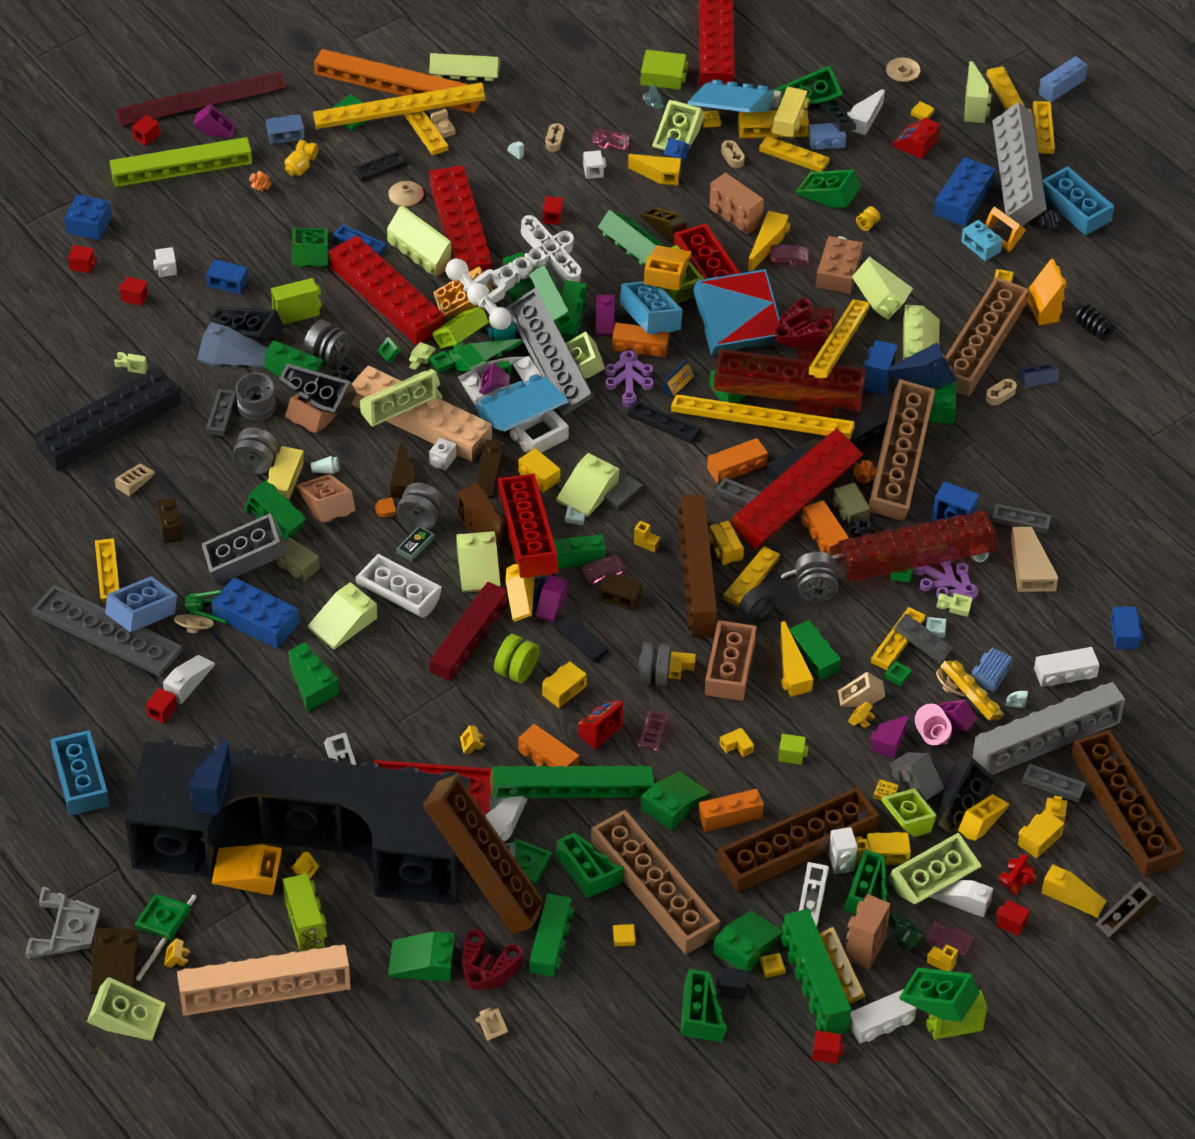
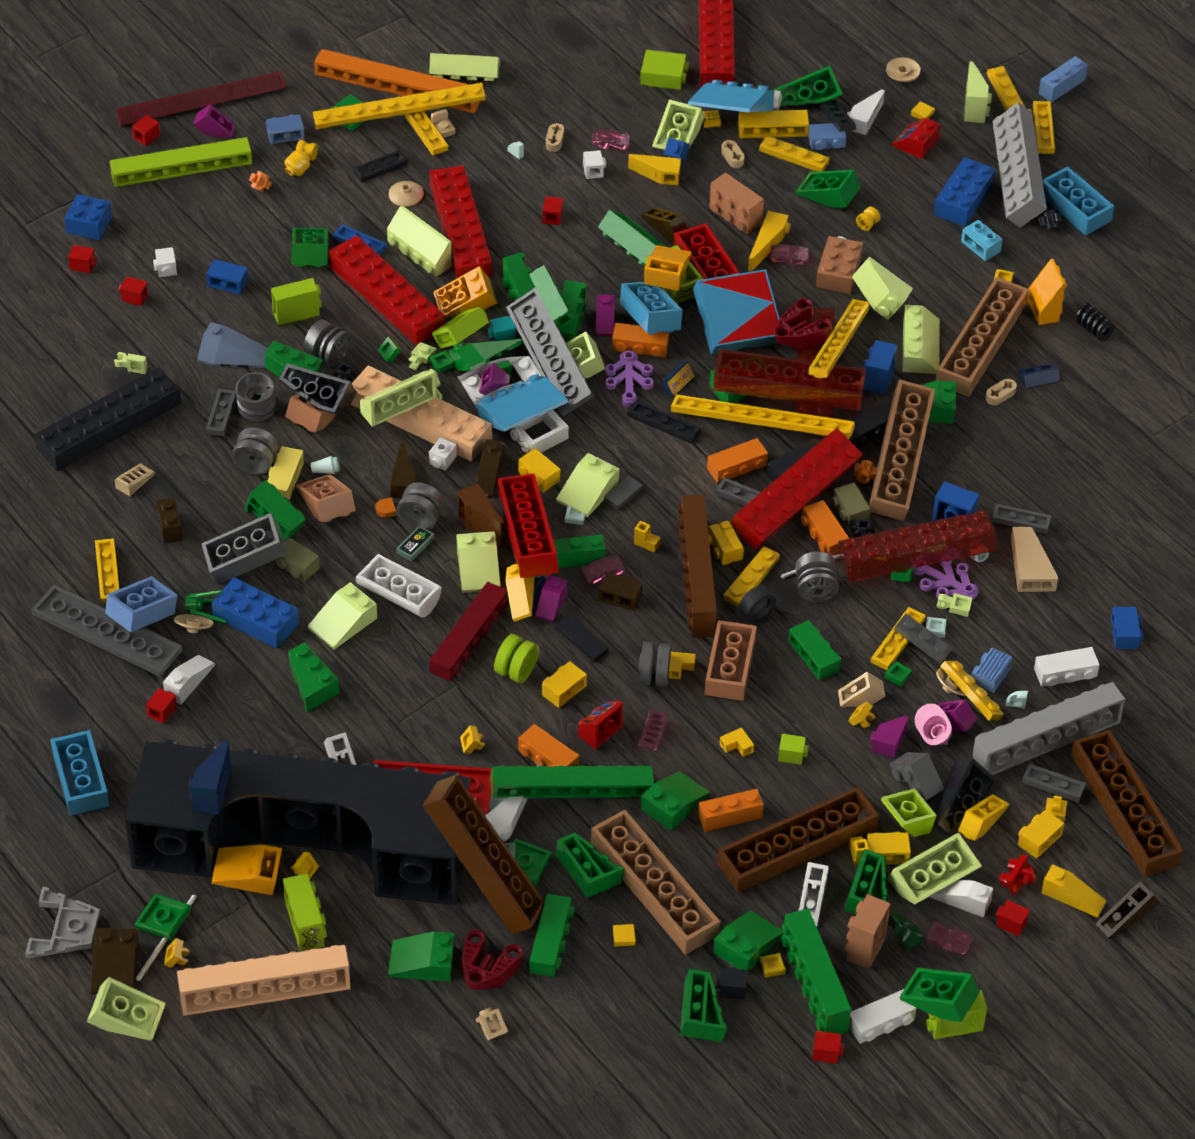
black wedge [210,306,284,338] -> none
white piece [446,215,581,330] -> none
clear light blue tile [643,85,663,110] -> none
light yellow brick [773,87,809,137] -> none
yellow slope [780,621,813,697] -> none
yellow plate [819,927,866,1005] -> none
white brick [829,827,857,874] -> none
yellow tile [873,779,899,801] -> none
dark blue slope [888,343,957,389] -> none
yellow piece [927,944,958,971] -> none
light orange tile [985,207,1026,252] -> none

